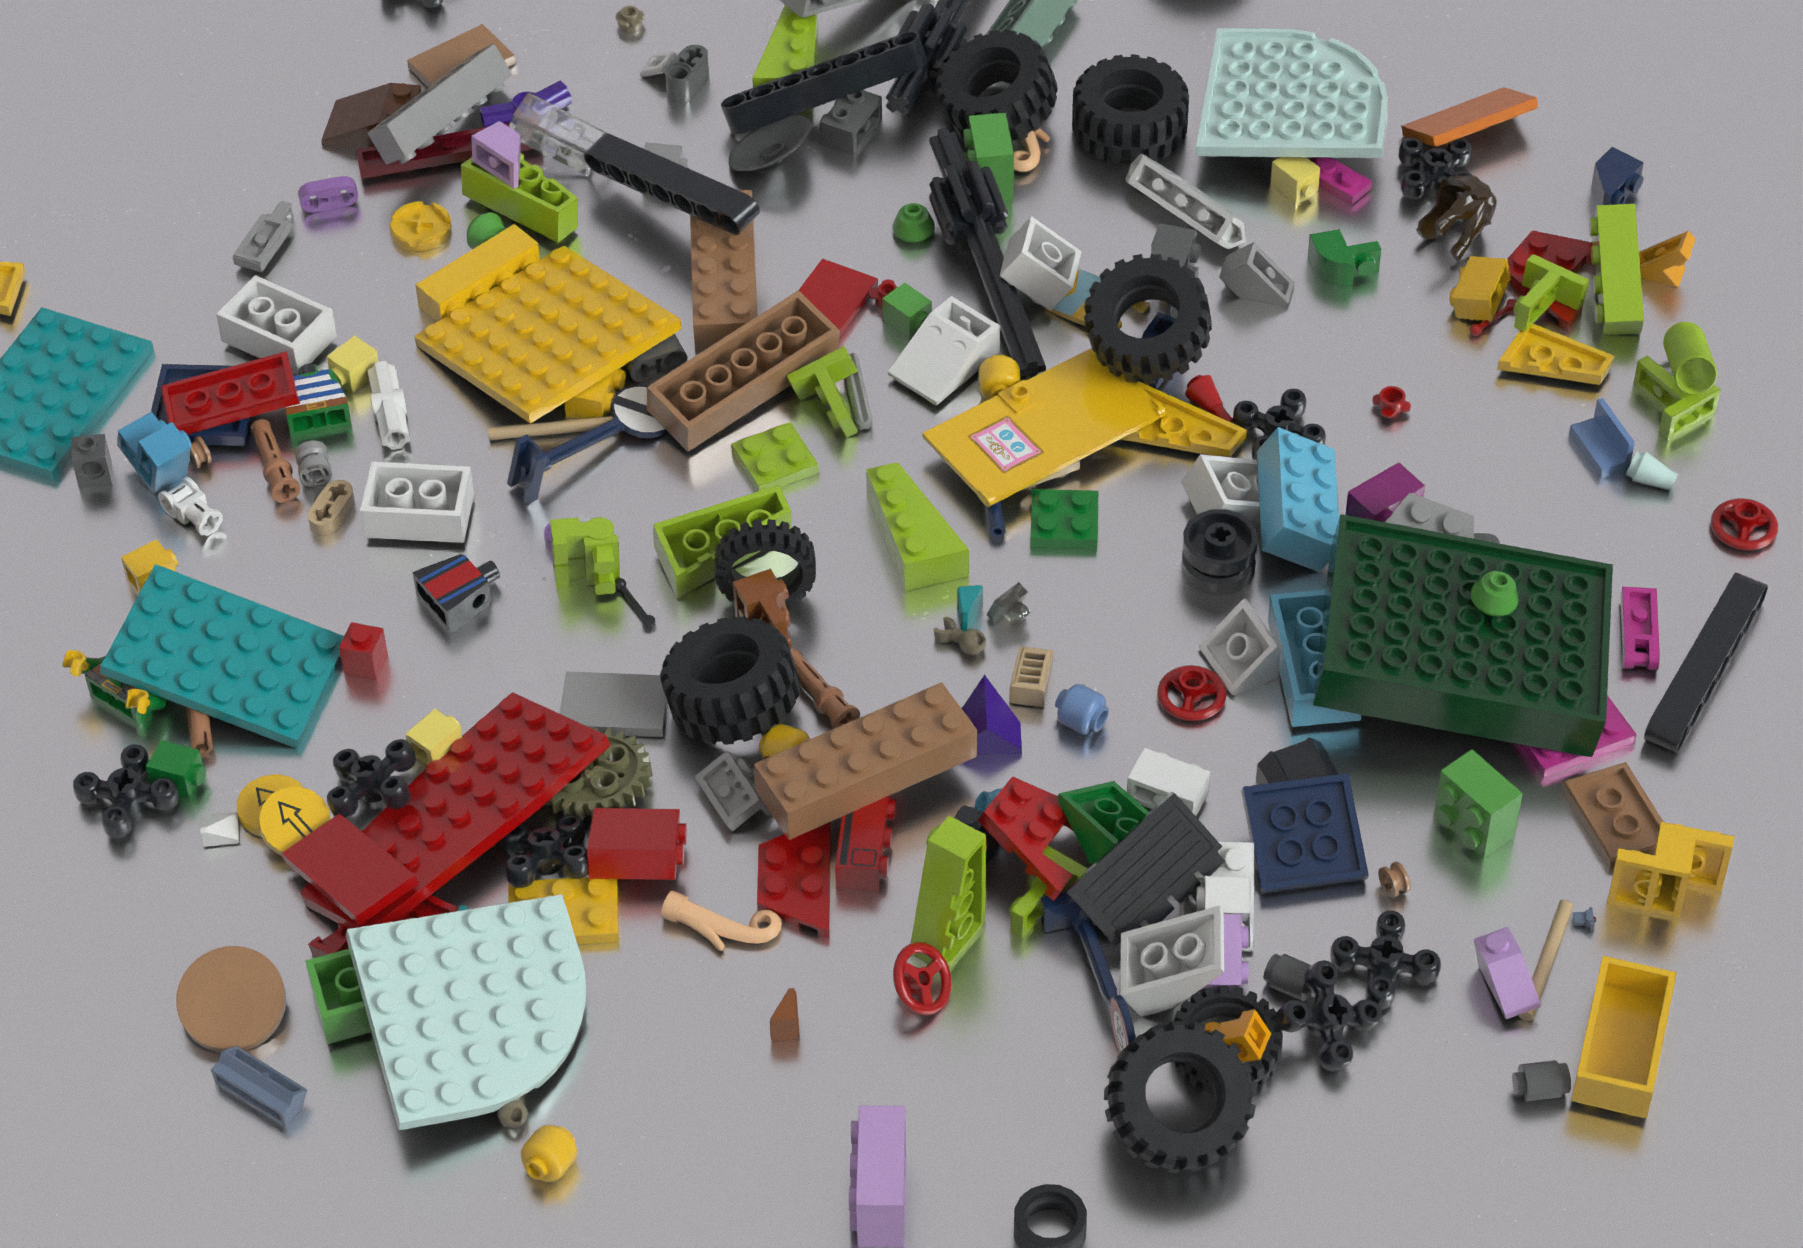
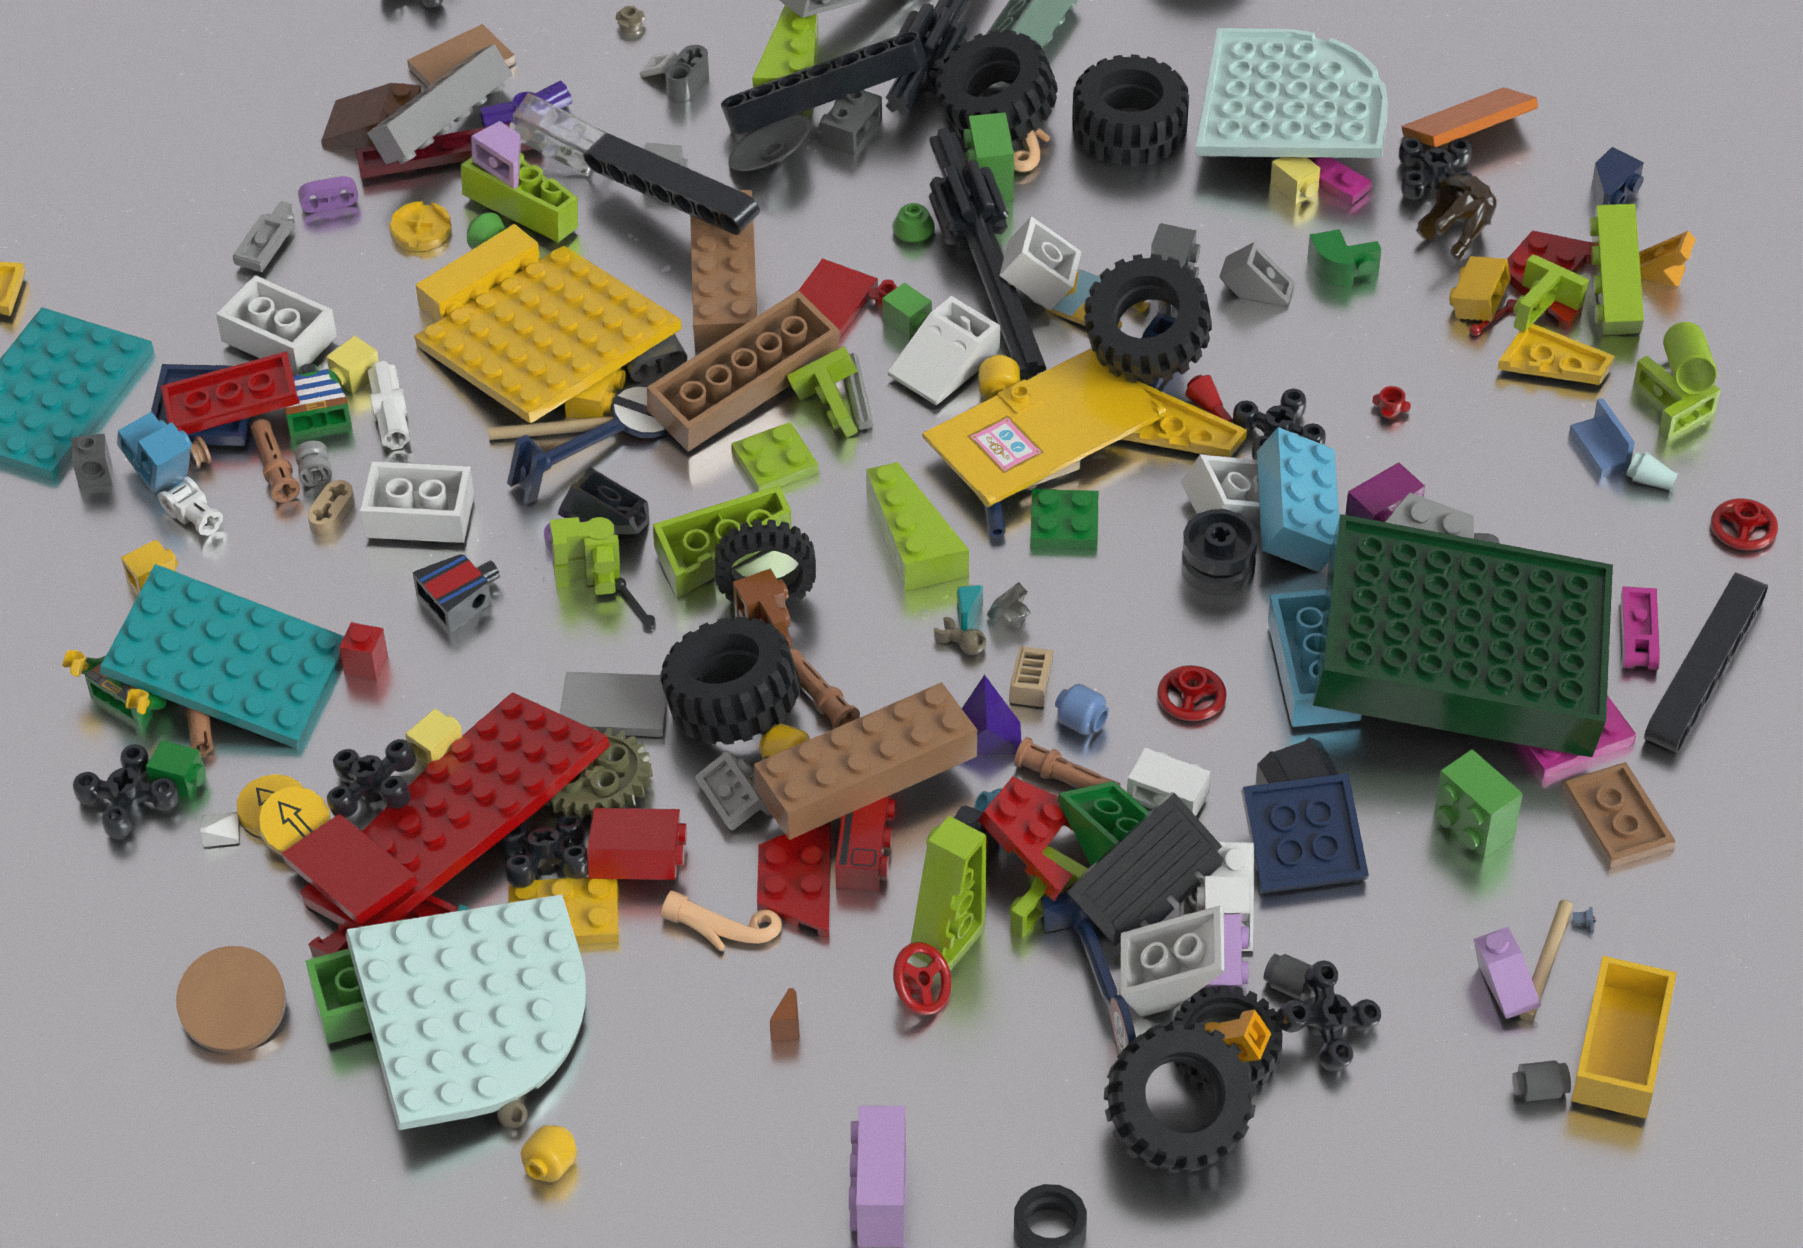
sand blue piece [211,1046,307,1126] -> none
white brick [1125,154,1246,250] -> none
white slope [1198,599,1281,695] -> none
black gear [1330,910,1441,1010] -> none
medium nougat bush [1378,862,1411,898] -> none
bright green cone [1471,571,1518,617] -> none
yellow bracket [1607,822,1735,918] -> none
none -> black slope [558,467,649,534]
none -> nougat pin [1014,737,1121,789]

